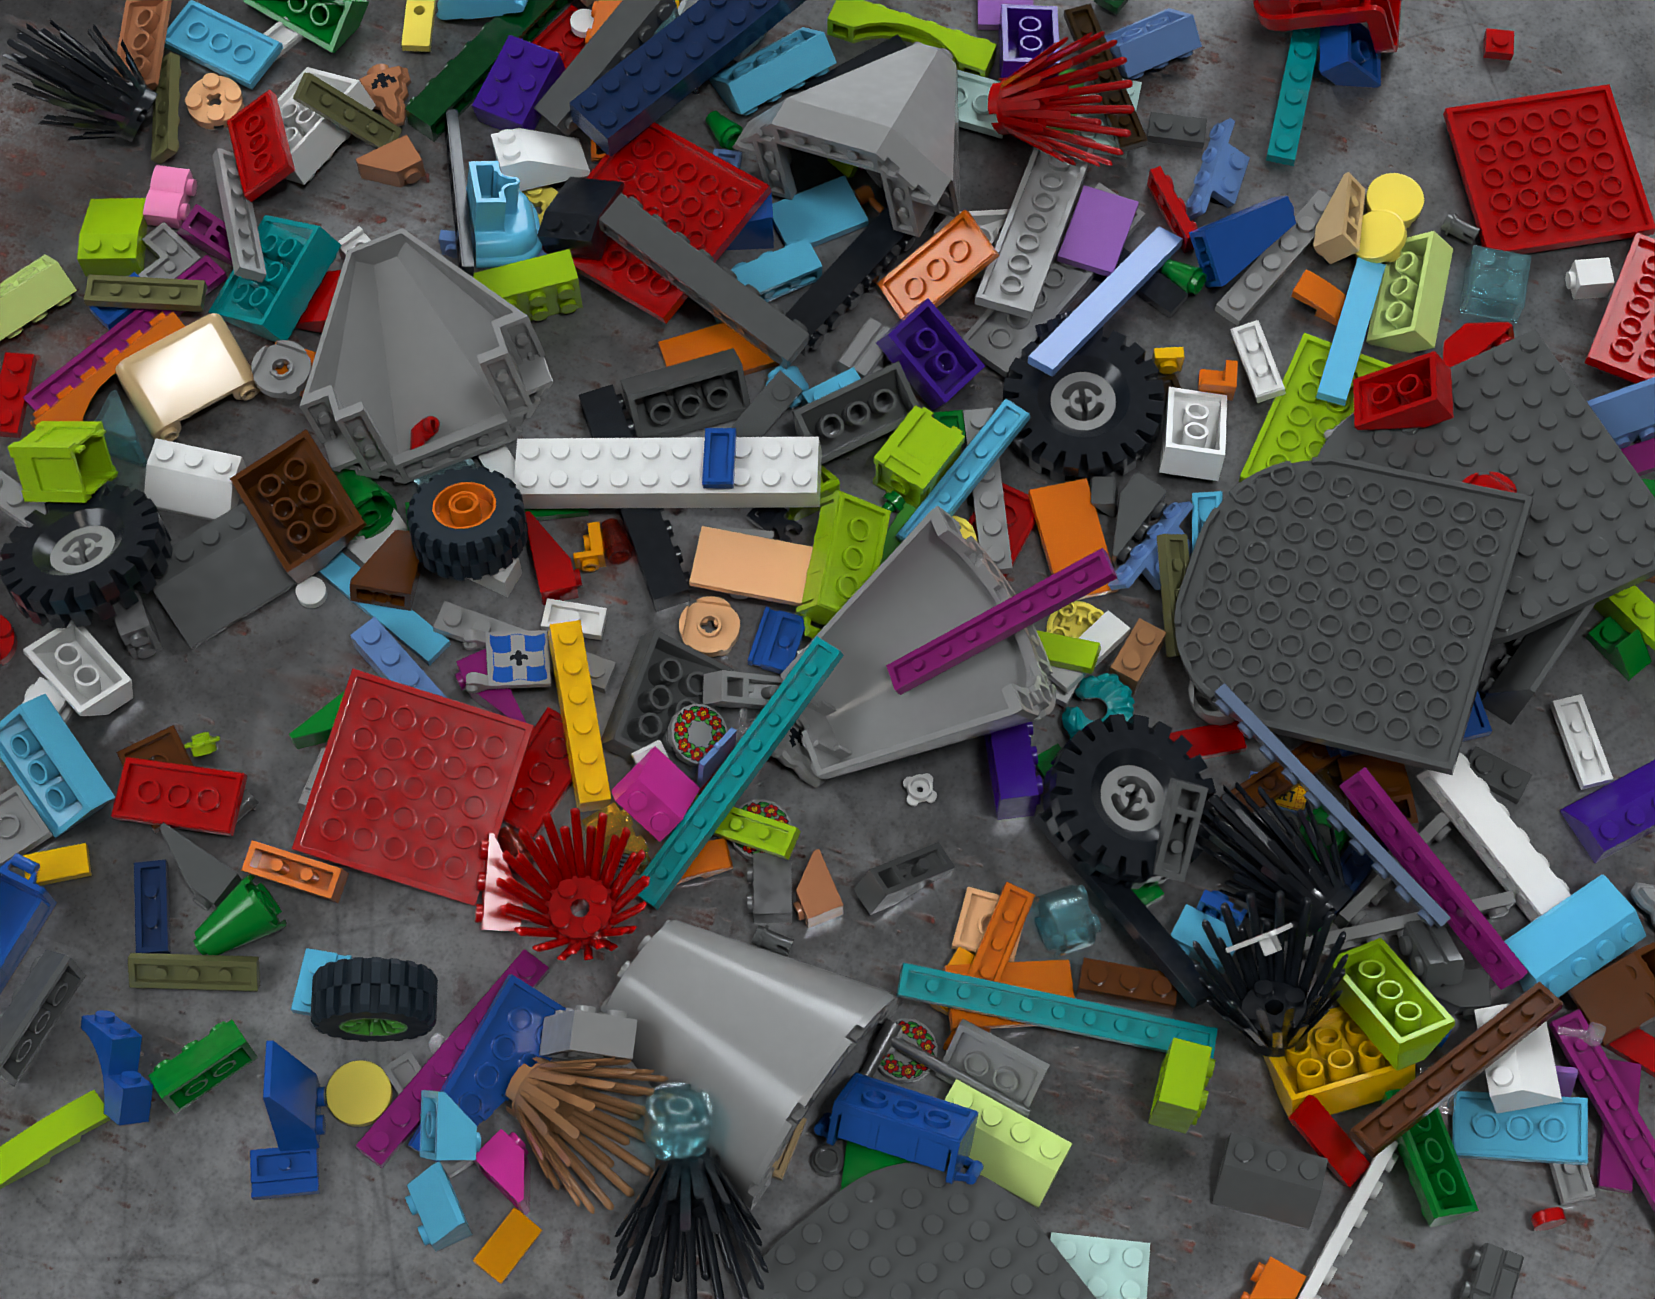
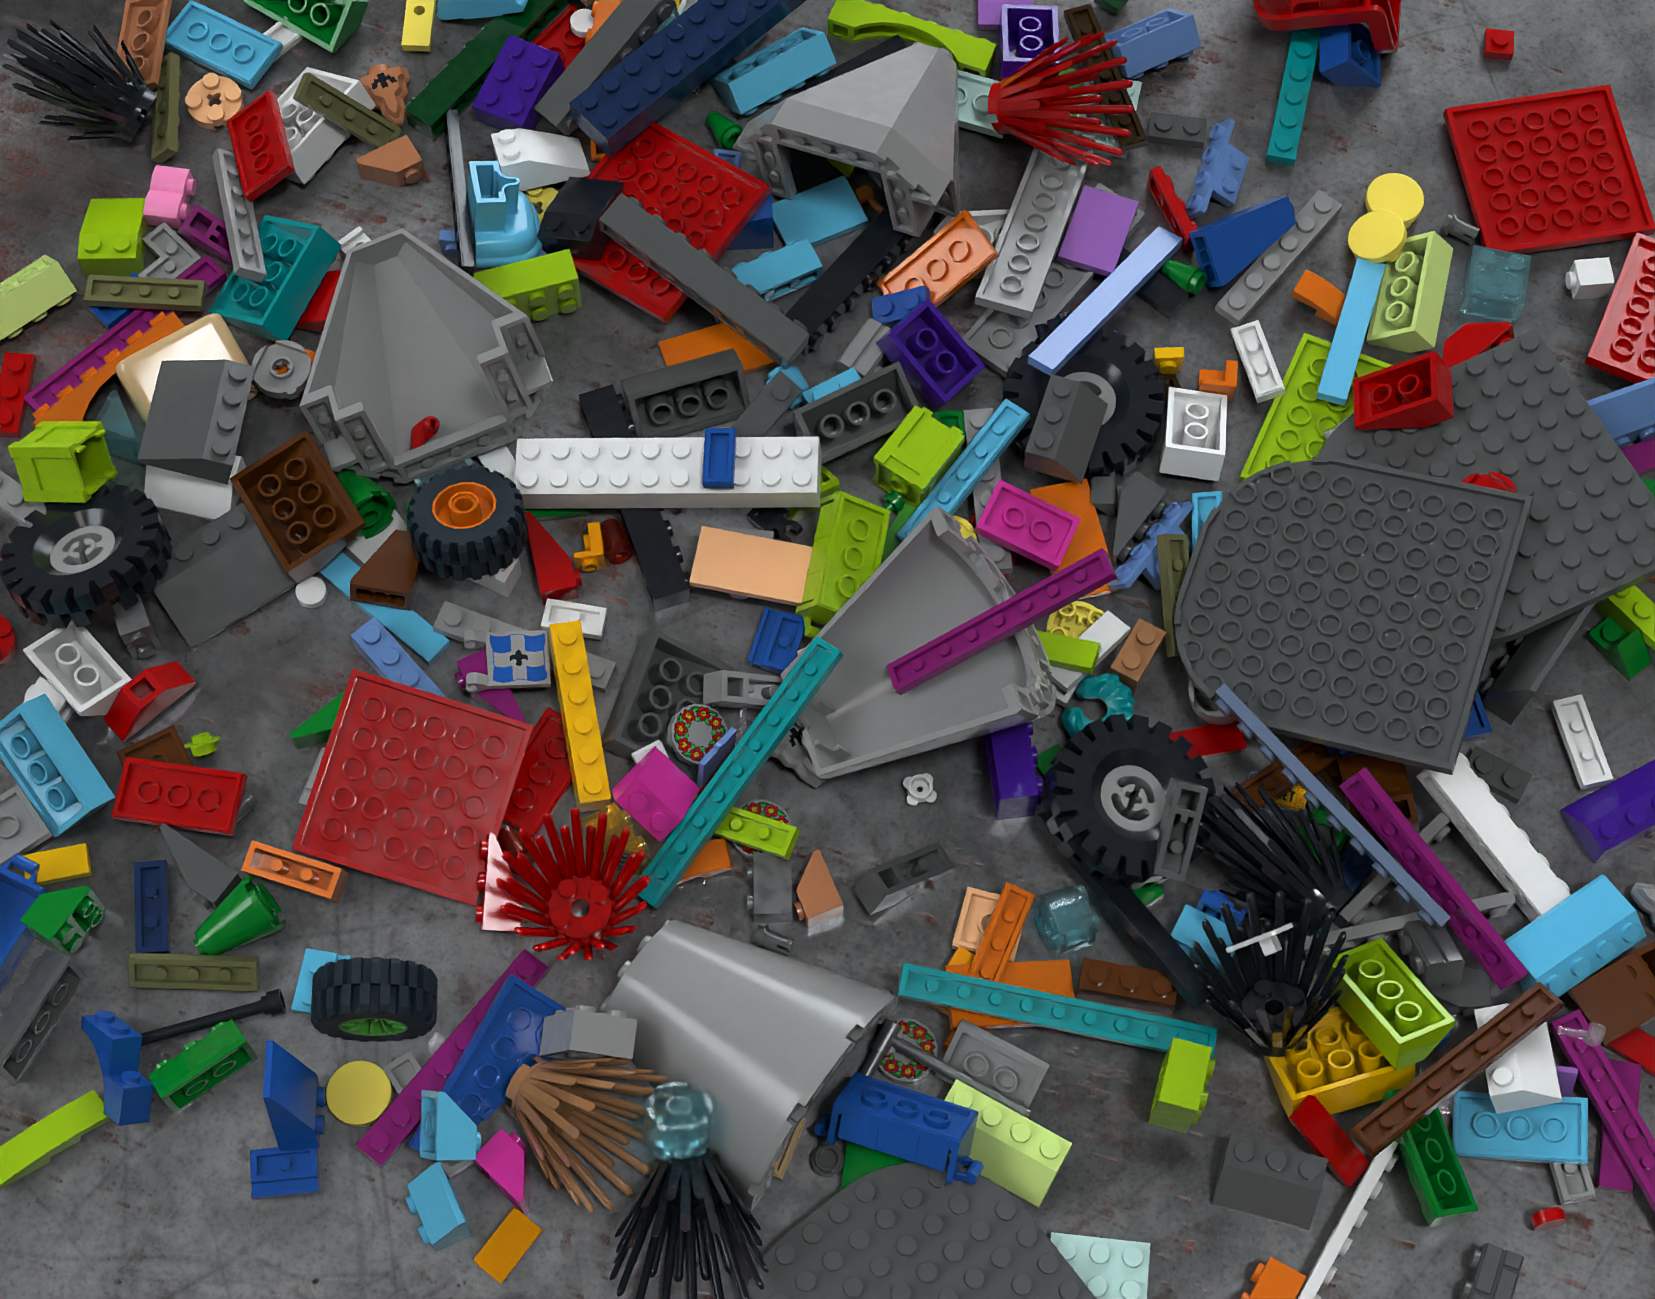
light nougat plate [679,596,740,657] -> none
tan slope [1313,172,1365,264] -> none
none -> green slope [20,885,106,956]
none -> red slope [103,661,197,743]
none -> dark grey slope [137,359,255,485]
none -> black piece [140,988,286,1047]
none -> blue plate [871,285,930,327]
none -> dark pink plate [974,479,1081,572]
none -> dark grey slope [1024,374,1108,484]

